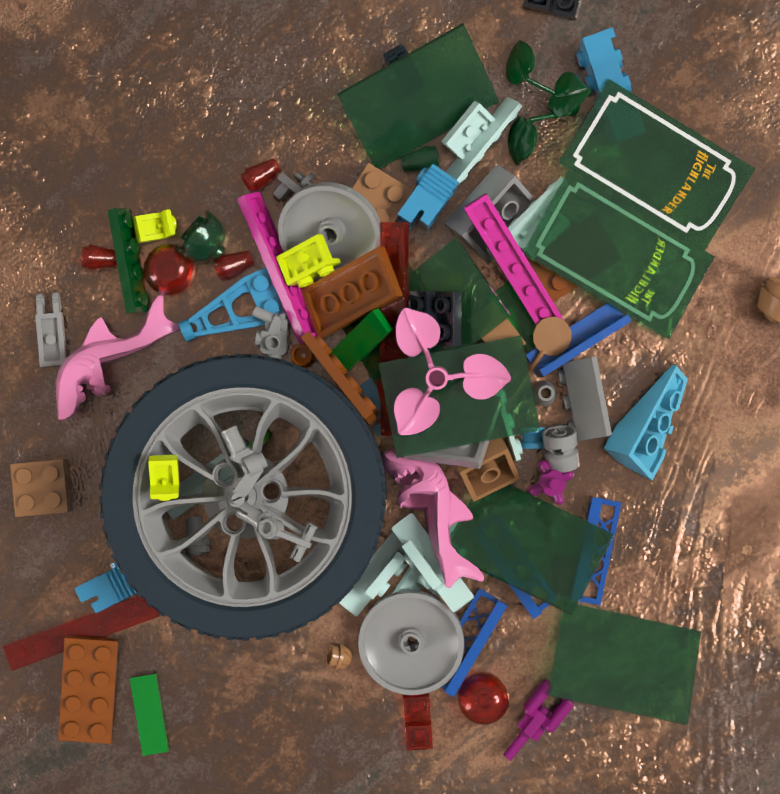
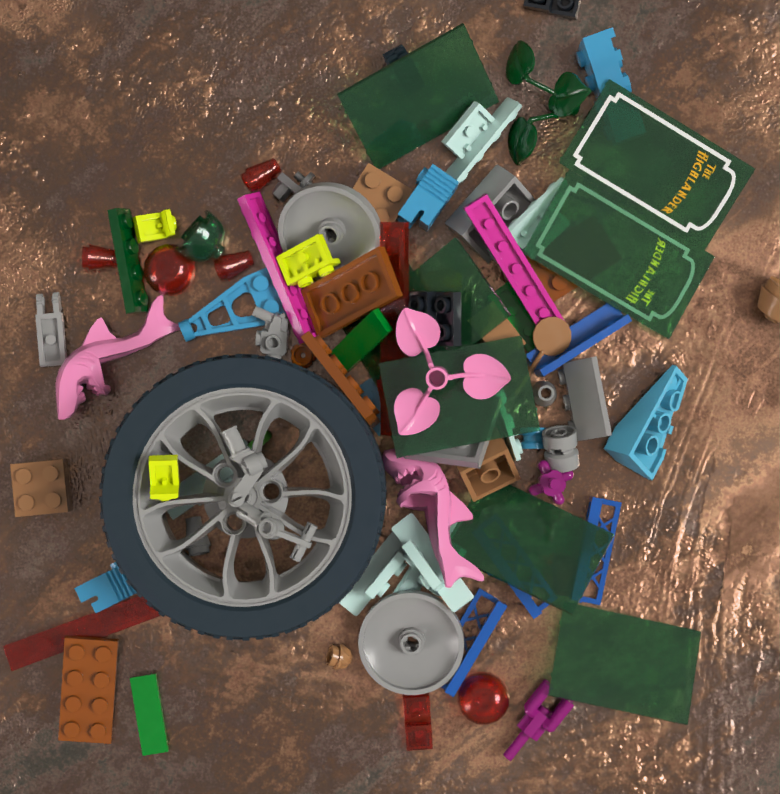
clear green cone [401,144,441,172] -> none

